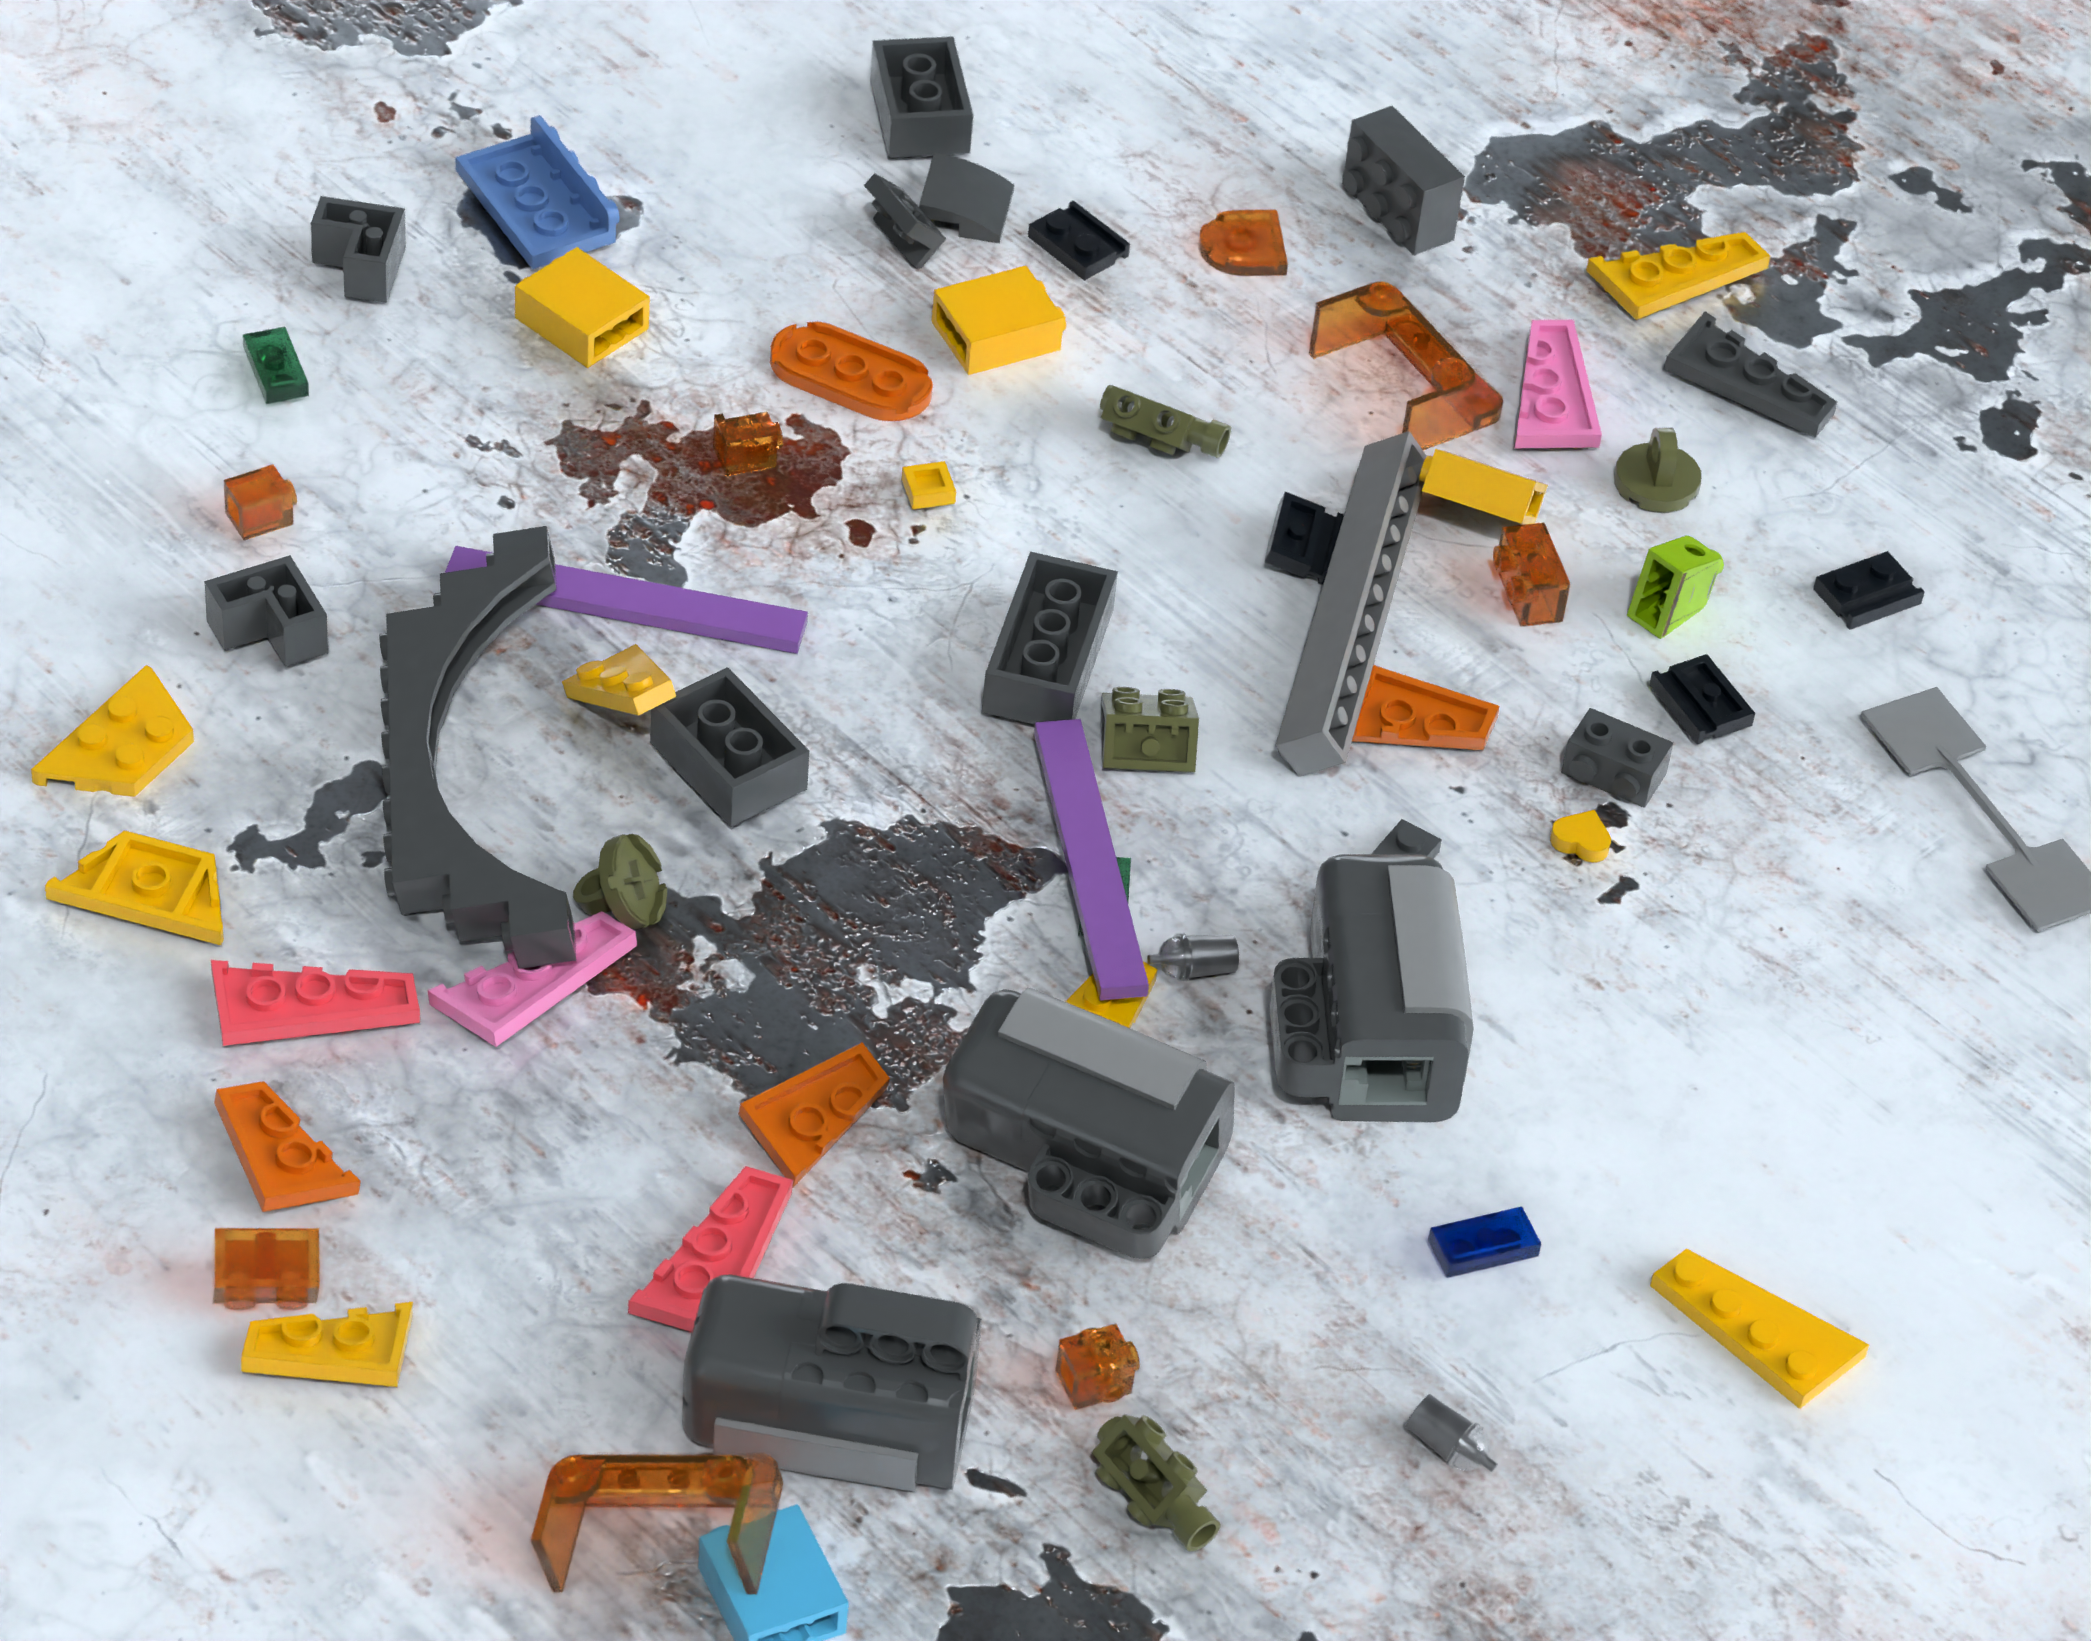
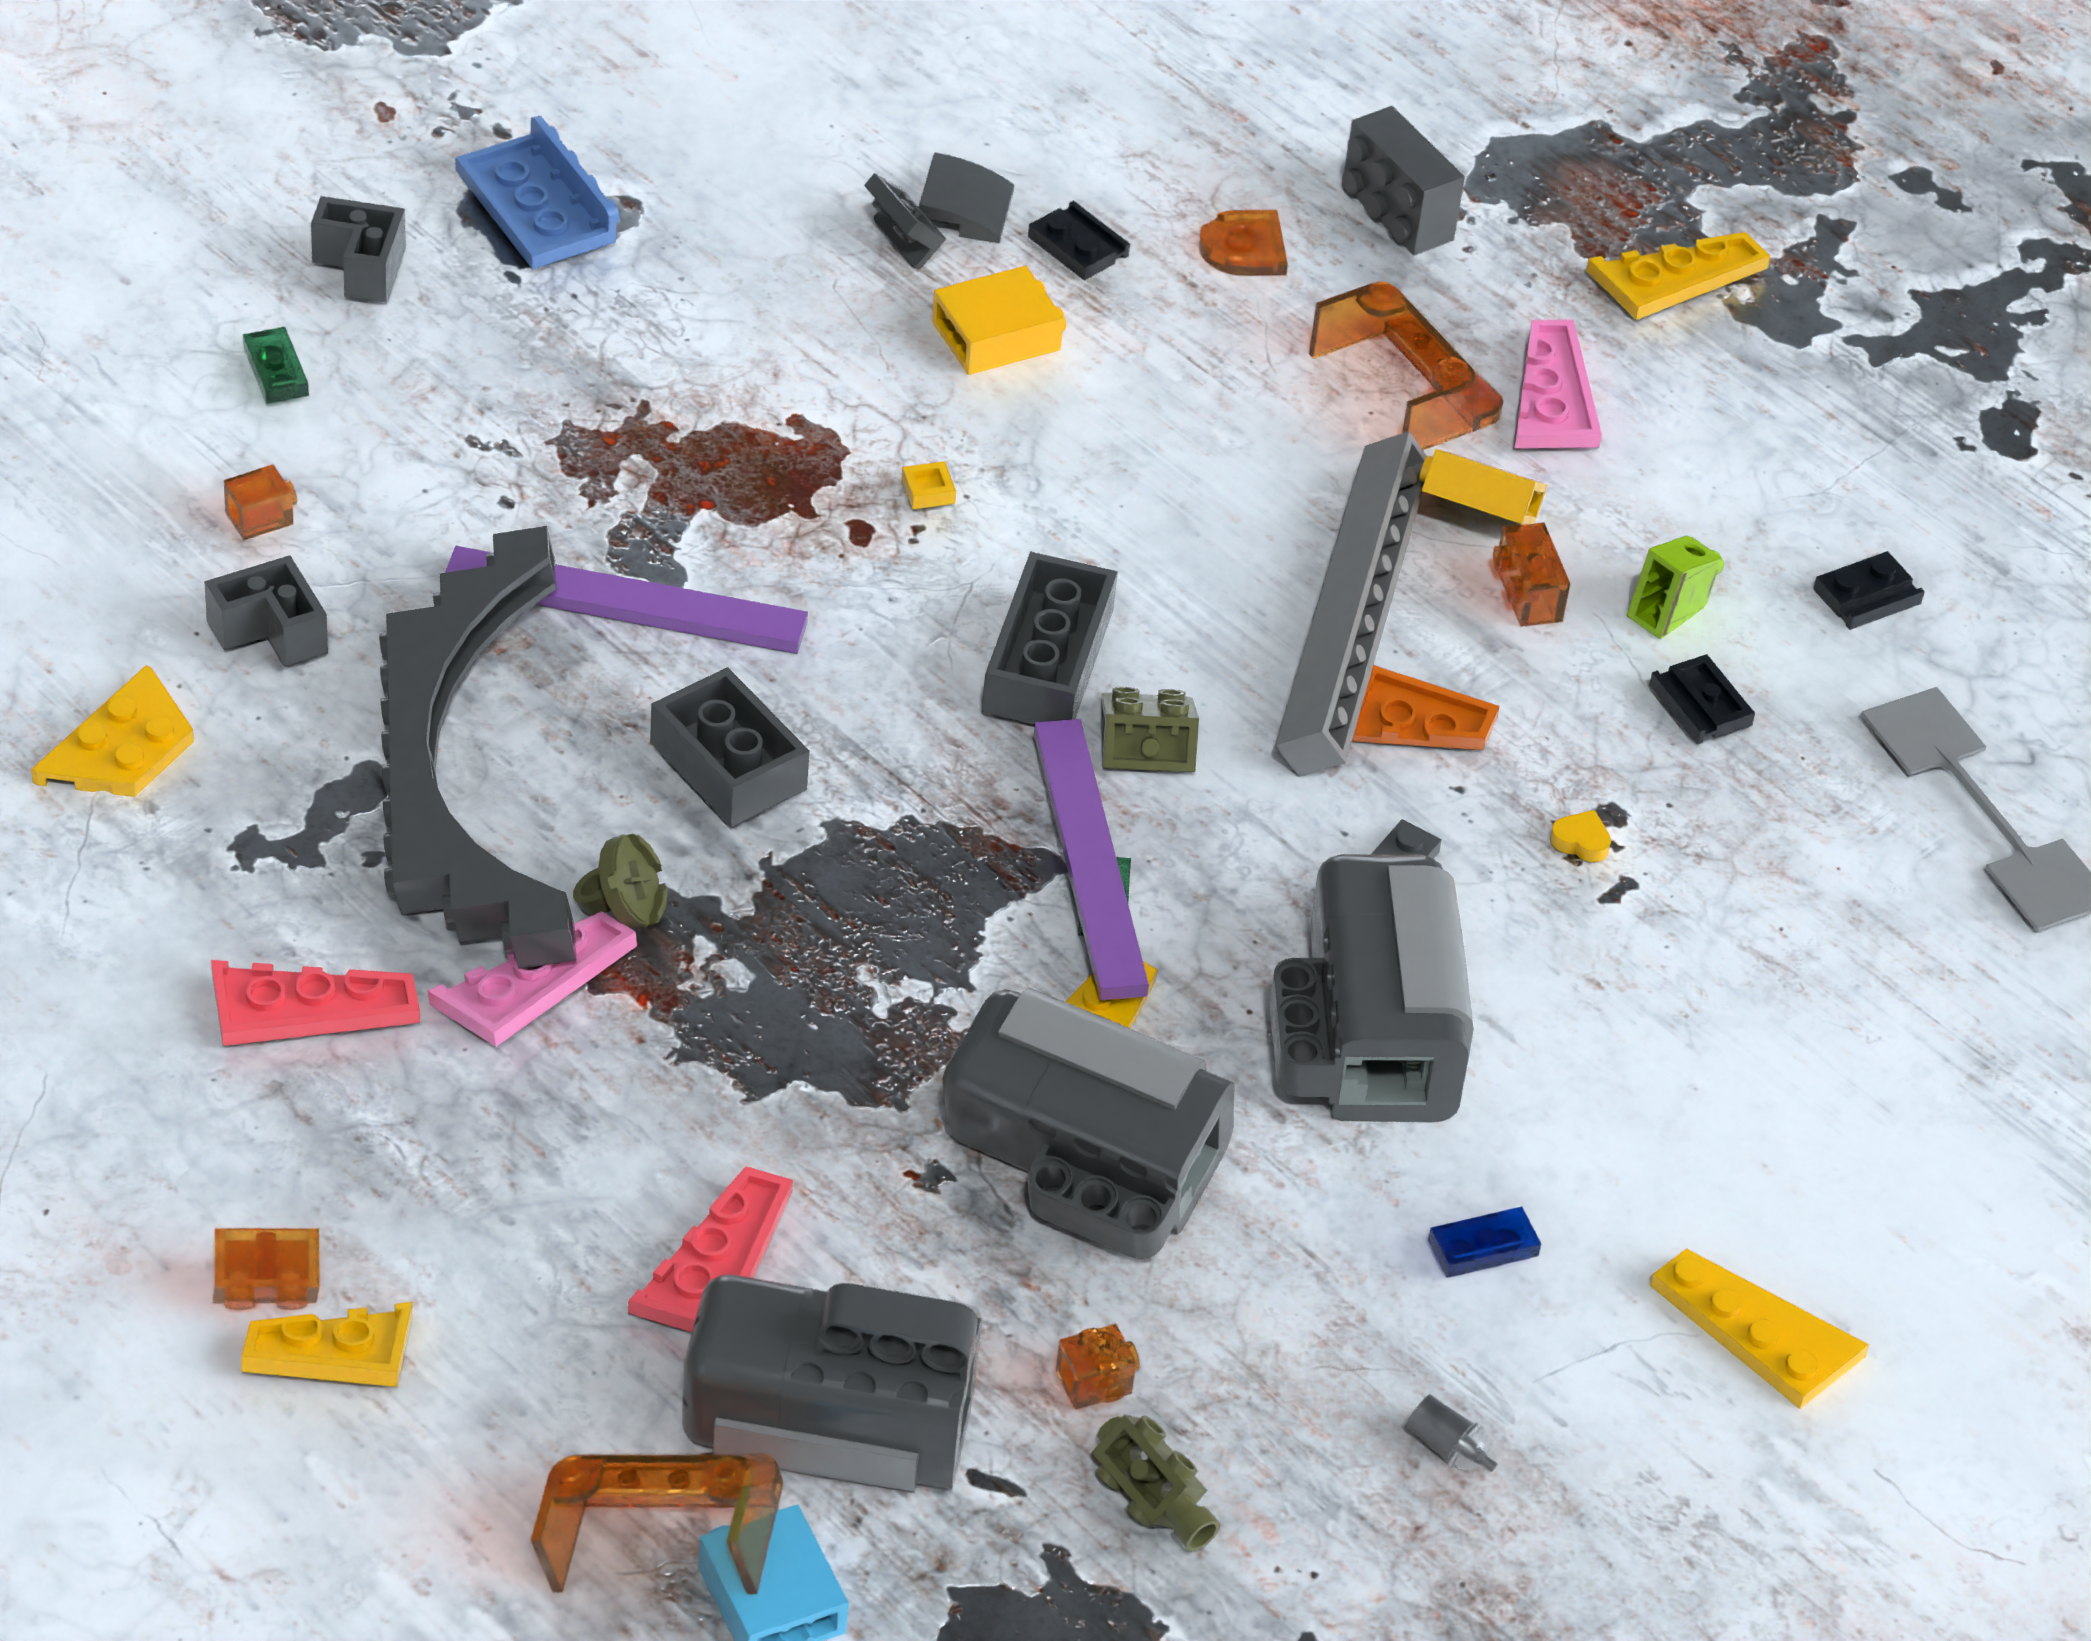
yellow wing [45,830,224,946] -> none
orange wing [214,1081,361,1212] -> none
yellow brick [515,247,650,368] -> none
yellow wing [562,644,676,716] -> none
clear orange brick [713,412,783,476] -> none
orange wing [738,1042,890,1187] -> none
orange tile [770,322,933,421] -> none
dark grey brick [870,36,973,158] -> none
olive brick [1100,385,1231,458] -> none
flat silver piece [1147,933,1239,981] -> none
black plate [1264,491,1344,585] -> none
dark grey brick [1561,708,1674,808] -> none
olive tile [1614,427,1701,513] -> none
dark grey wing [1664,311,1837,438] -> none

